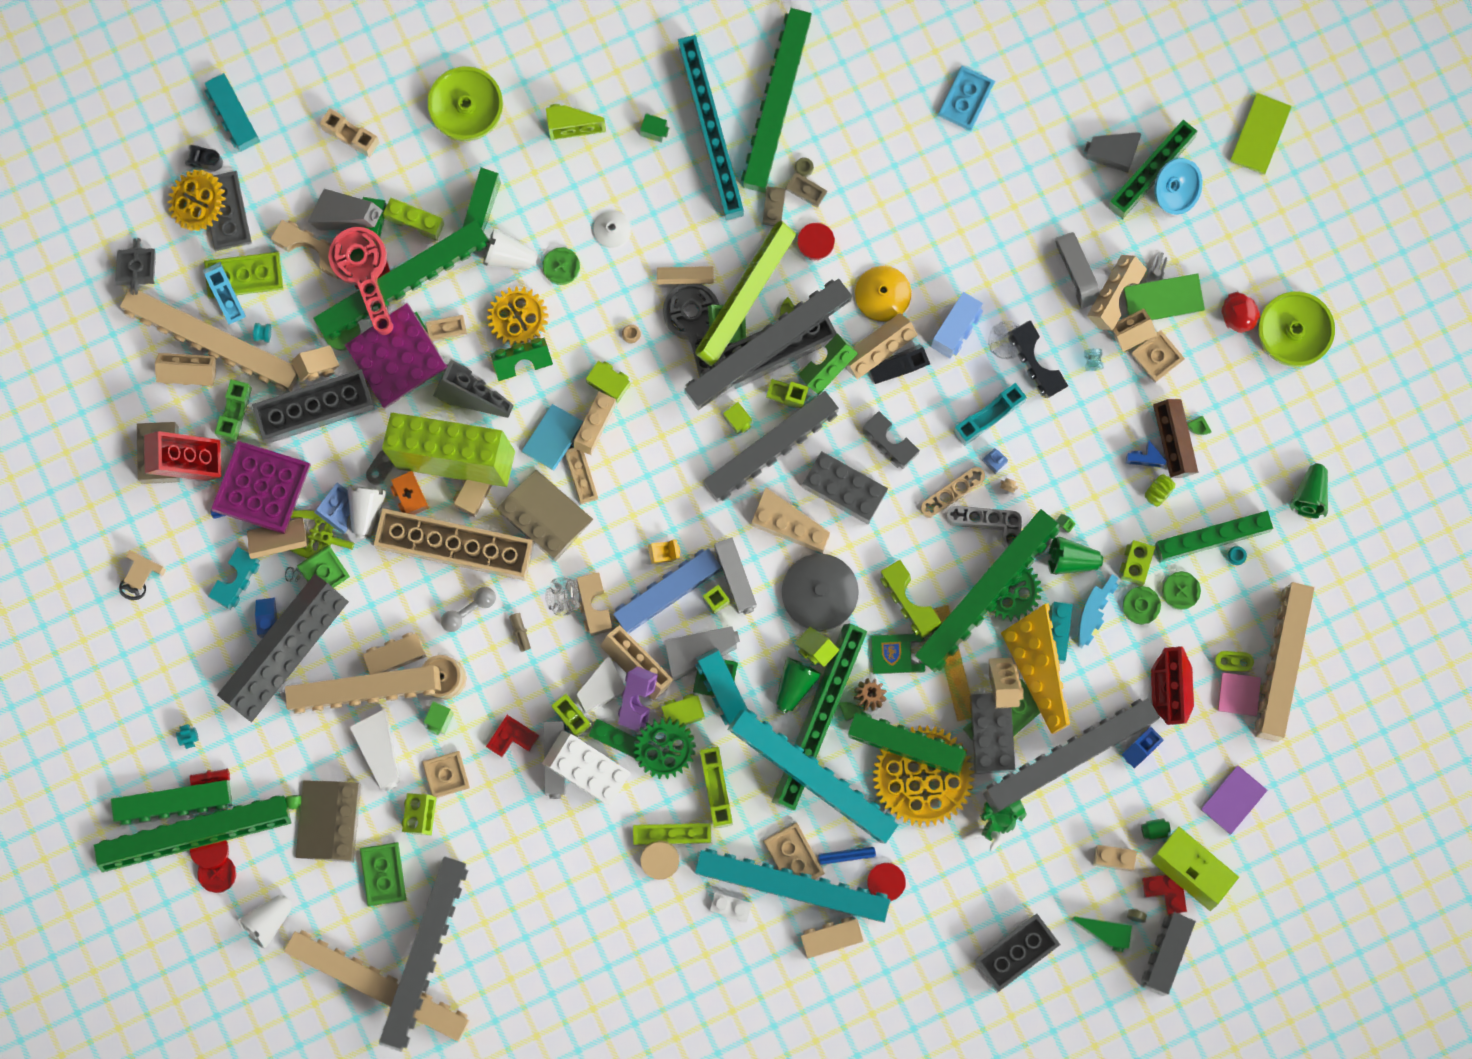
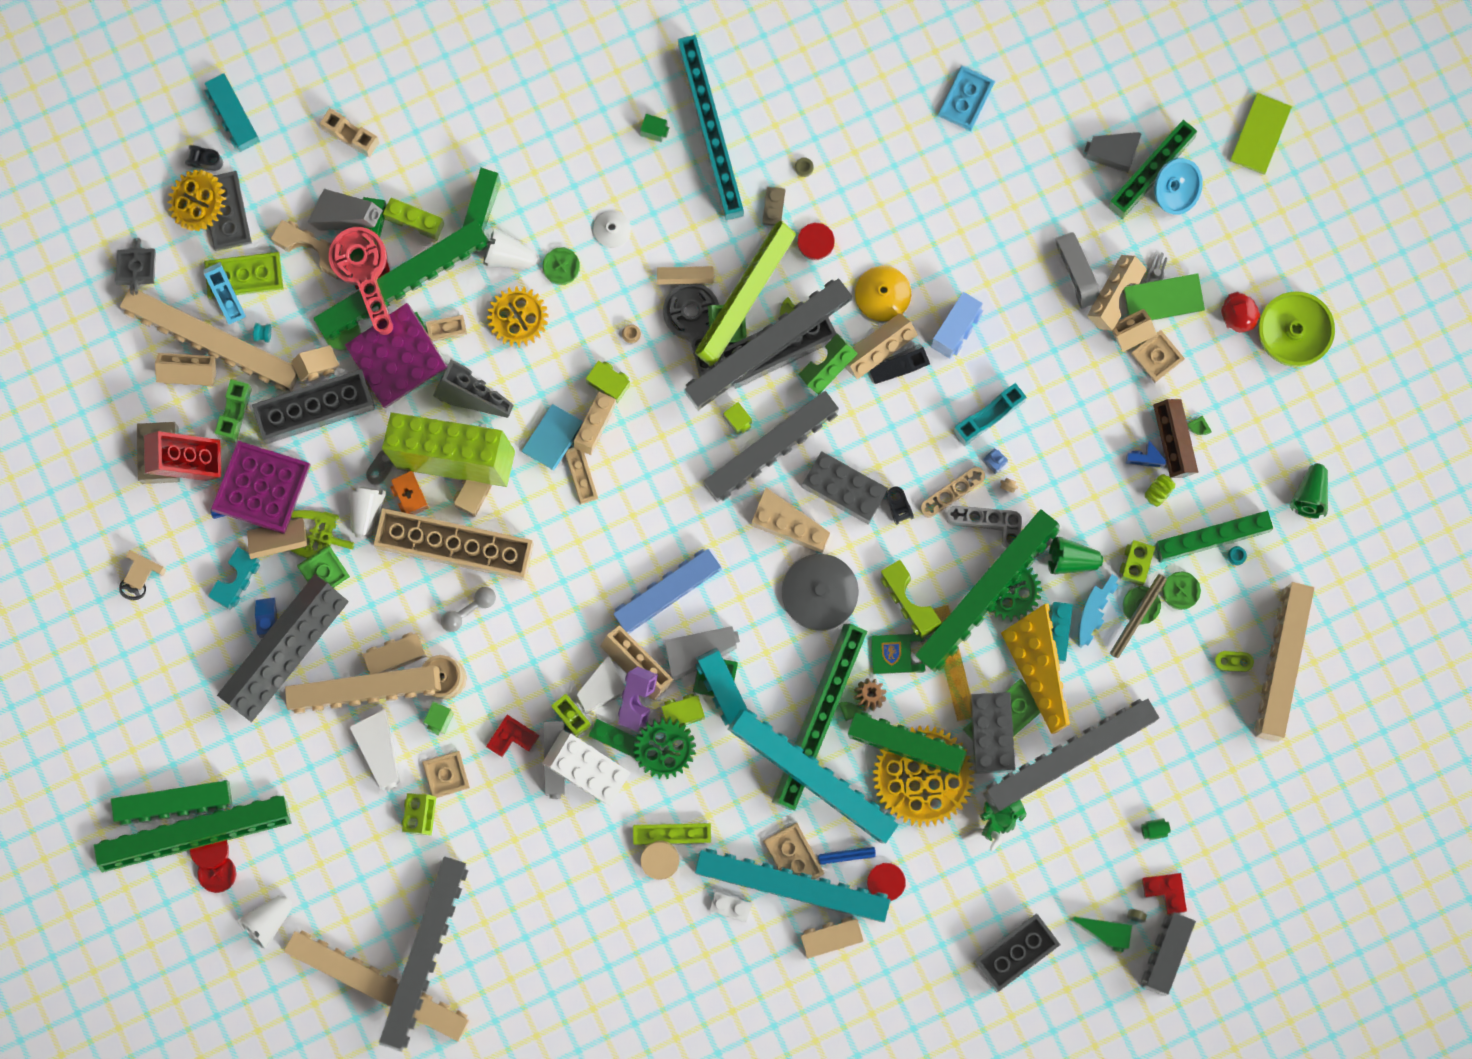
teal gear [176,724,199,749] -> none
red pin [189,768,231,786] -> none
clear hinge [285,567,302,582] -> none
bright green hinge [285,795,301,810] -> none
dark tan slope [295,780,361,863] -> none
medium blue wing [314,482,350,535] -> none
bright green tile [360,842,407,907] -> none
lime dish [428,66,503,141] -> none
green arch [490,337,553,381] -> none
dark tan slope [497,470,594,562] -> none
dark tan axle [509,613,531,652] -> none
clear plate [545,577,580,616] -> none
lime slope [546,104,606,140] -> none
tan arch [574,572,613,636] -> none
yellow bracket [648,539,680,564] -> none
lime arch [700,747,733,829] -> none
lime brick [703,584,730,614] -> none
light grey slope [714,537,757,615] -> none
green brick [741,8,812,193] -> none
lime brick [766,379,809,408] -> none
green cone [775,657,821,713] -> none
dark tan plate [786,172,828,208] -> none
lime brick [794,627,839,667] -> none
dark grey arch [862,411,920,469] -> none
clear plate [988,321,1019,359] -> none
tan brick [989,657,1023,708] -> none
black arch [1008,320,1068,398] -> none
bright green piece [1056,513,1076,533] -> none
clear light blue wheel [1083,348,1104,371] -> none
tan brick [1093,845,1137,872] -> none
blue slope [1121,726,1164,769] -> none
lime brick [1150,826,1240,912] -> none
red wedge [1151,646,1194,725] -> none
medium lavender tile [1200,765,1268,835] -> none
bright pink tile [1218,673,1261,716] -> none
none -> black piece [886,486,914,525]
none -> dark tan axle [1110,574,1167,659]

